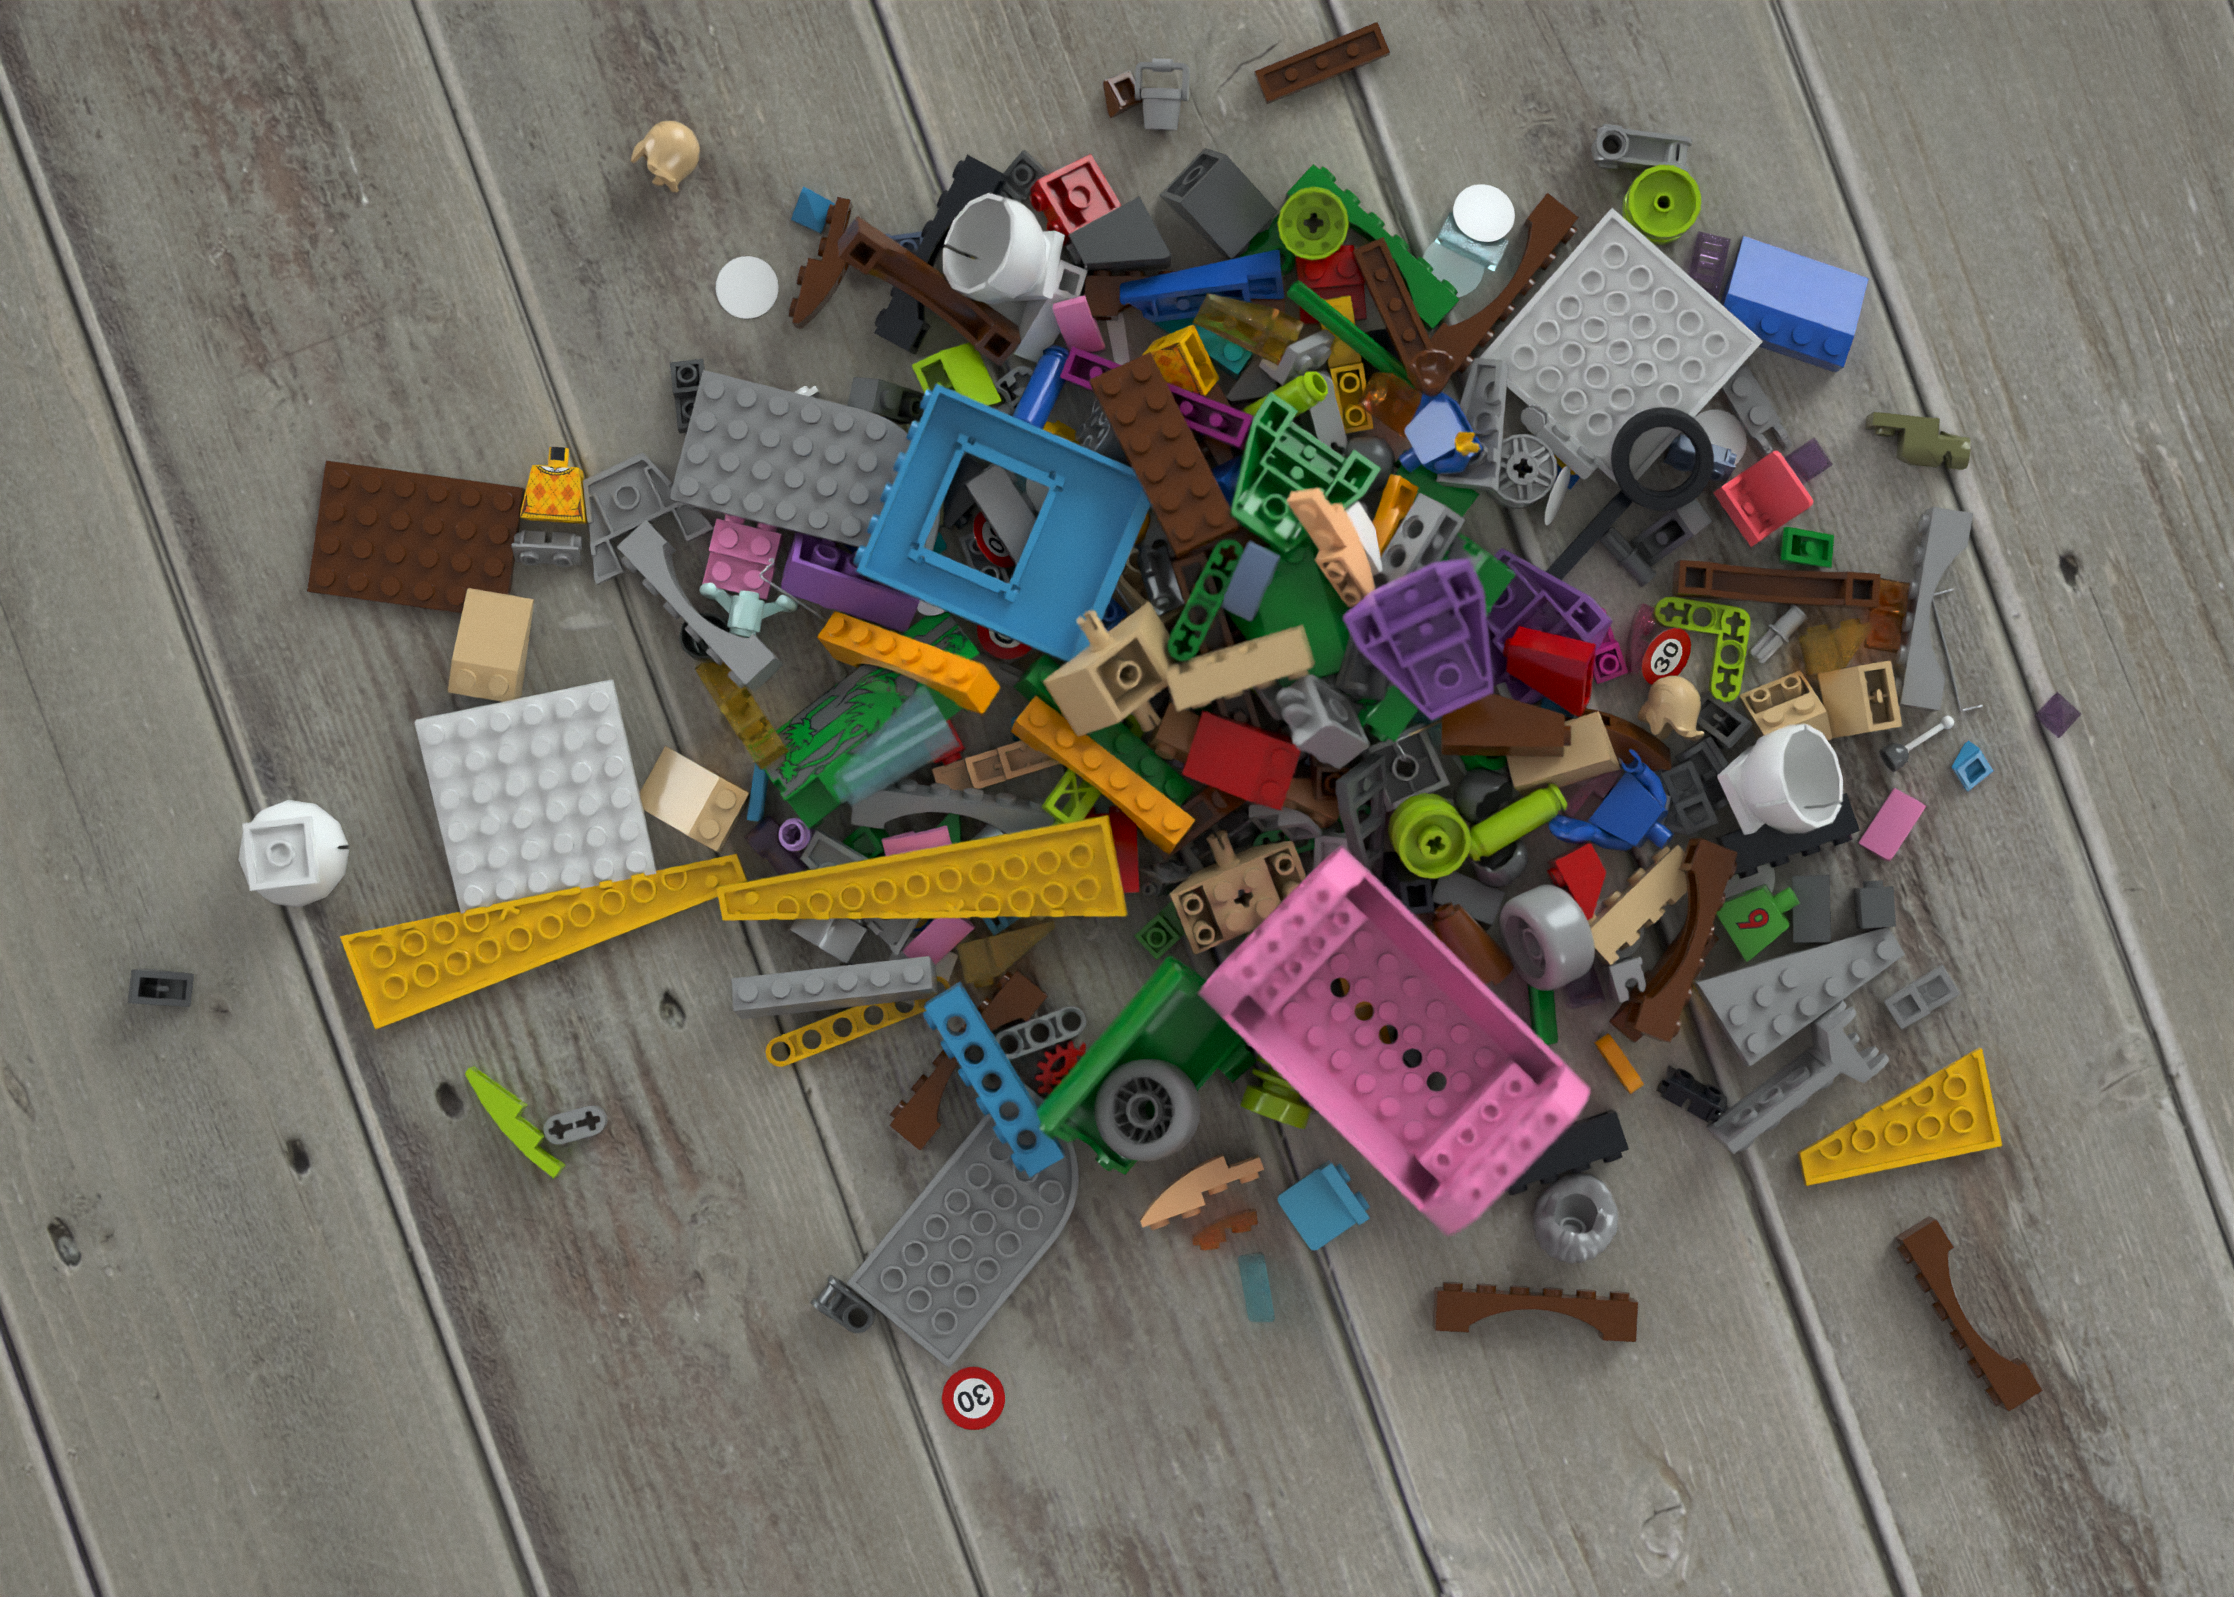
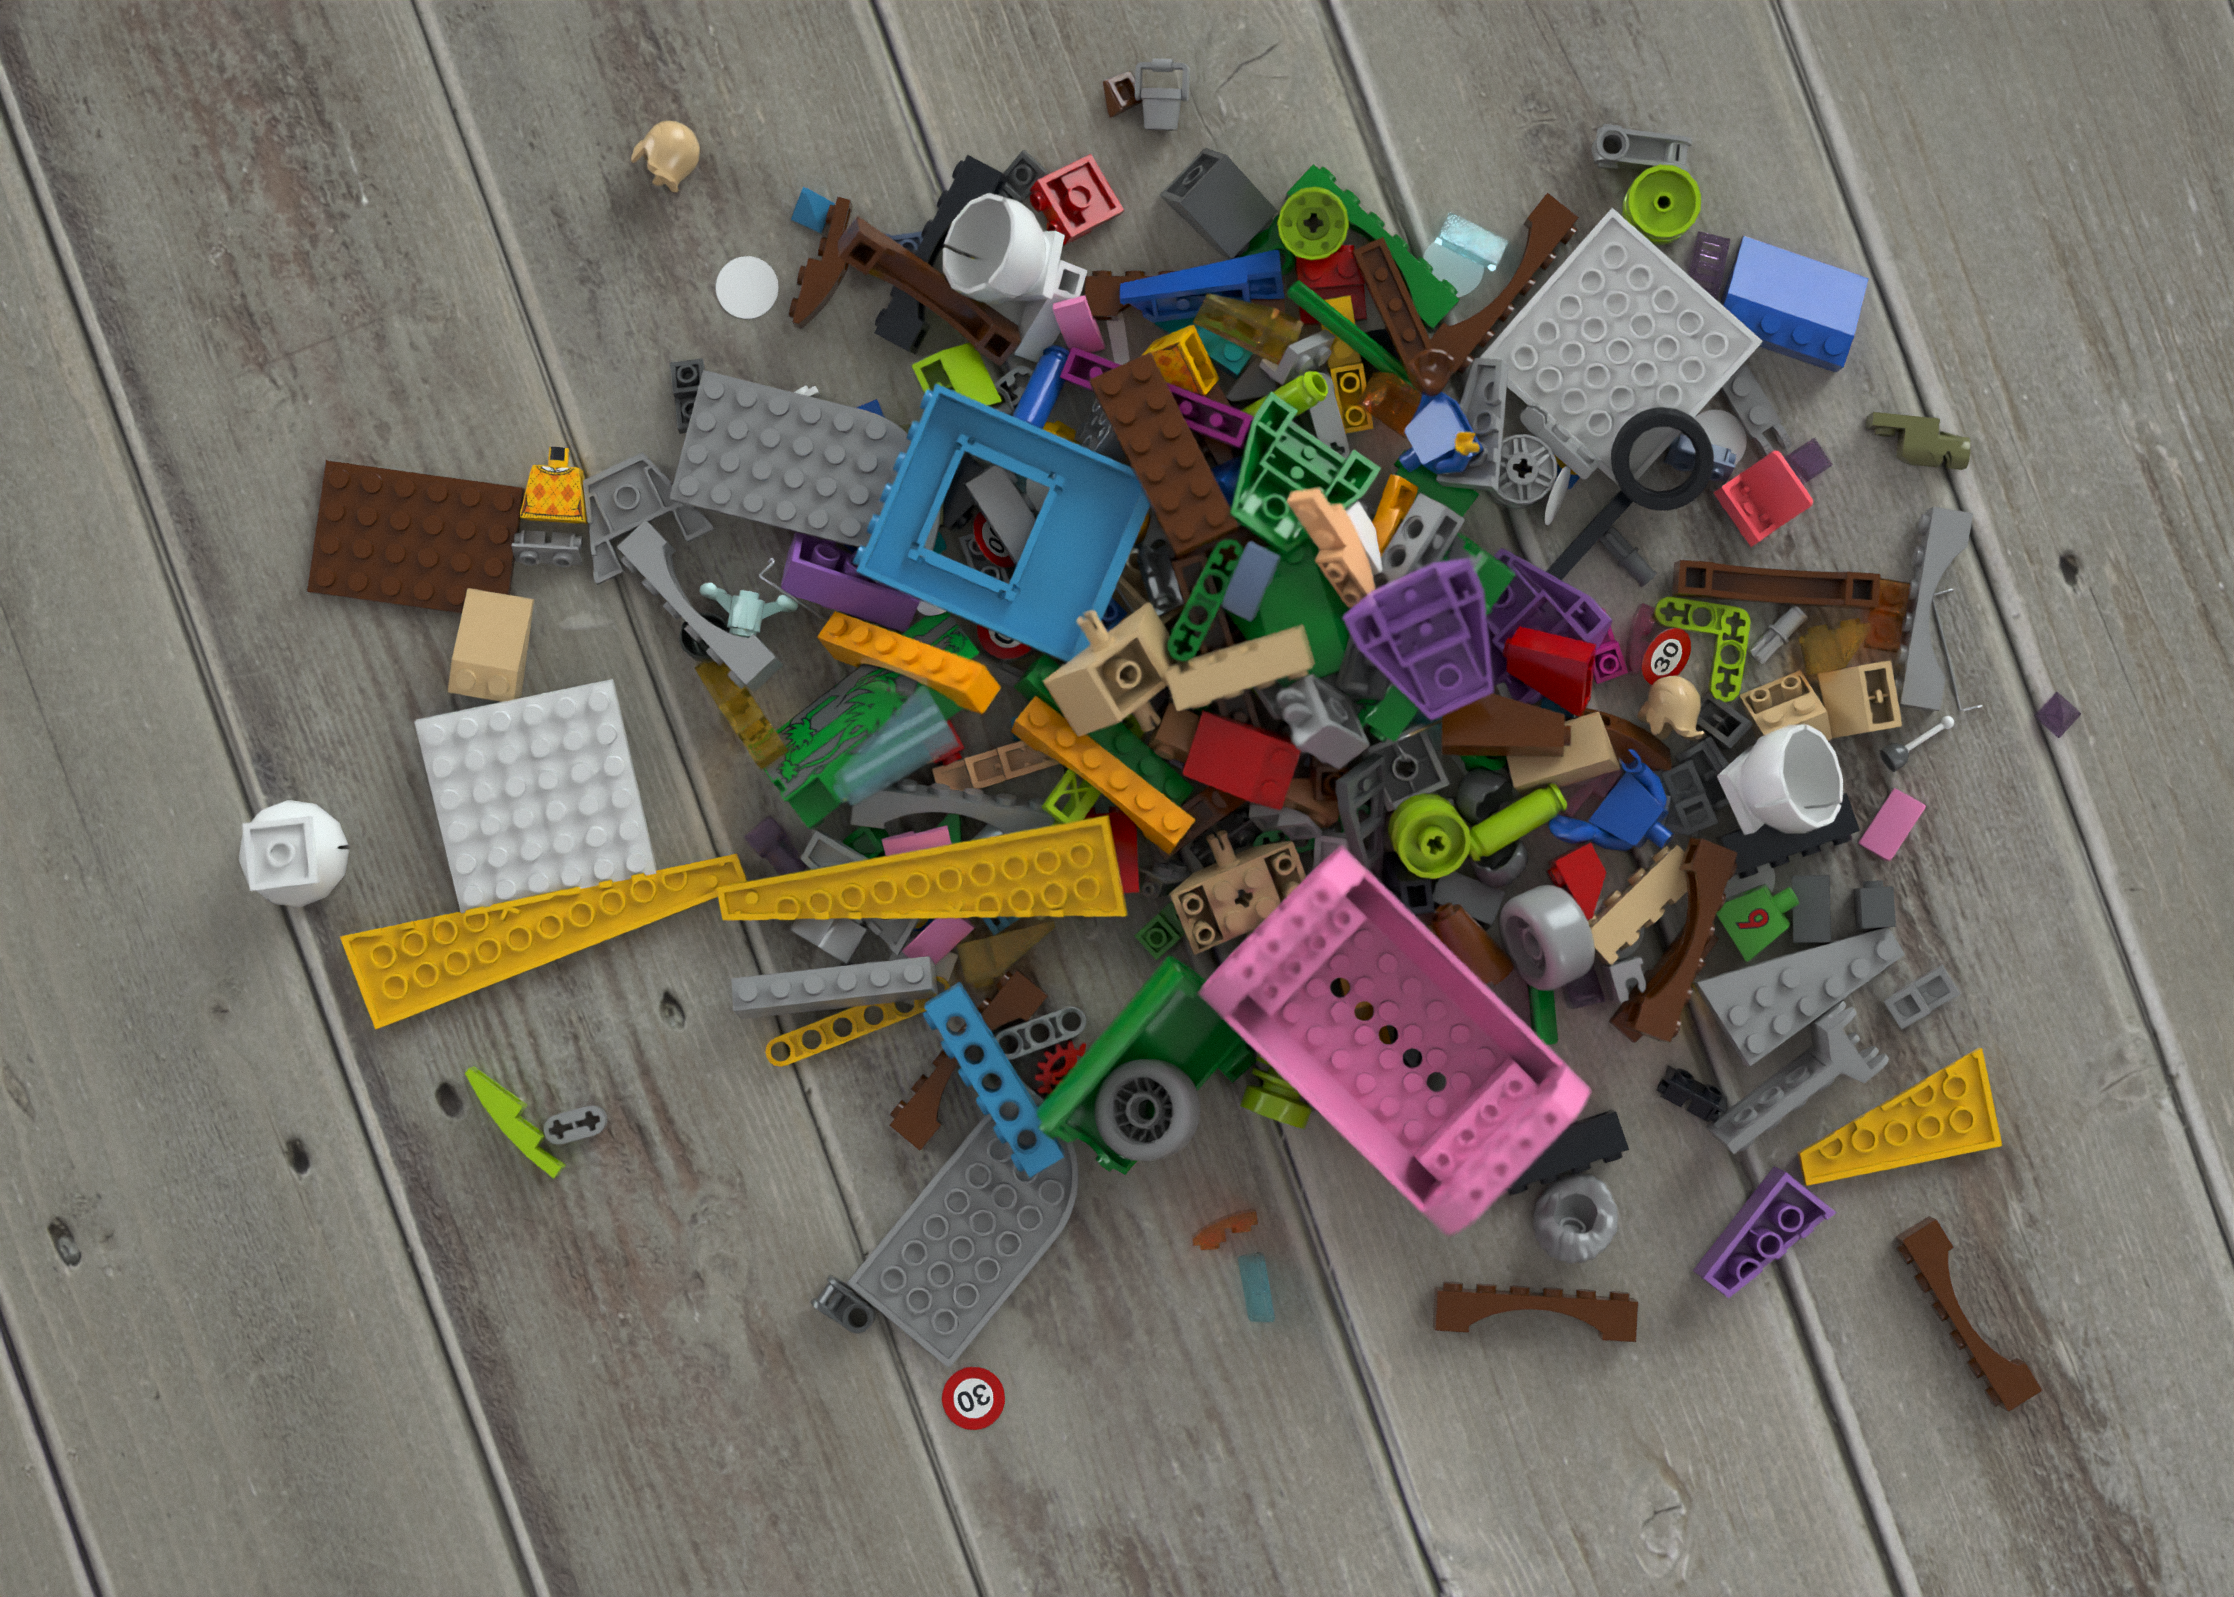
dark grey slope [128,968,194,1007] -> none
tan slope [639,746,751,852] -> none
bright pink plate [702,515,784,601] -> none
dark azure tile [747,758,769,822] -> none
lavender cone [779,818,815,851] -> none
dark grey slope [847,377,925,424] -> none
dark grey slope [1066,196,1171,275] -> none
light nougat slope [1140,1153,1264,1230] -> none
reddish brown plate [1254,22,1390,104] -> none
medium azure bracket [1277,1160,1370,1251] -> none
dark grey hair [1345,436,1395,493] -> none
white sticker [1453,184,1515,242] -> none
light orange beam [1594,1033,1644,1094] -> none
dark grey slope [1630,499,1712,567] -> none
green slope [1779,527,1834,568] -> none
dark azure slope [1951,740,1993,792] -> none
none -> medium lavender wedge [1693,1166,1836,1298]

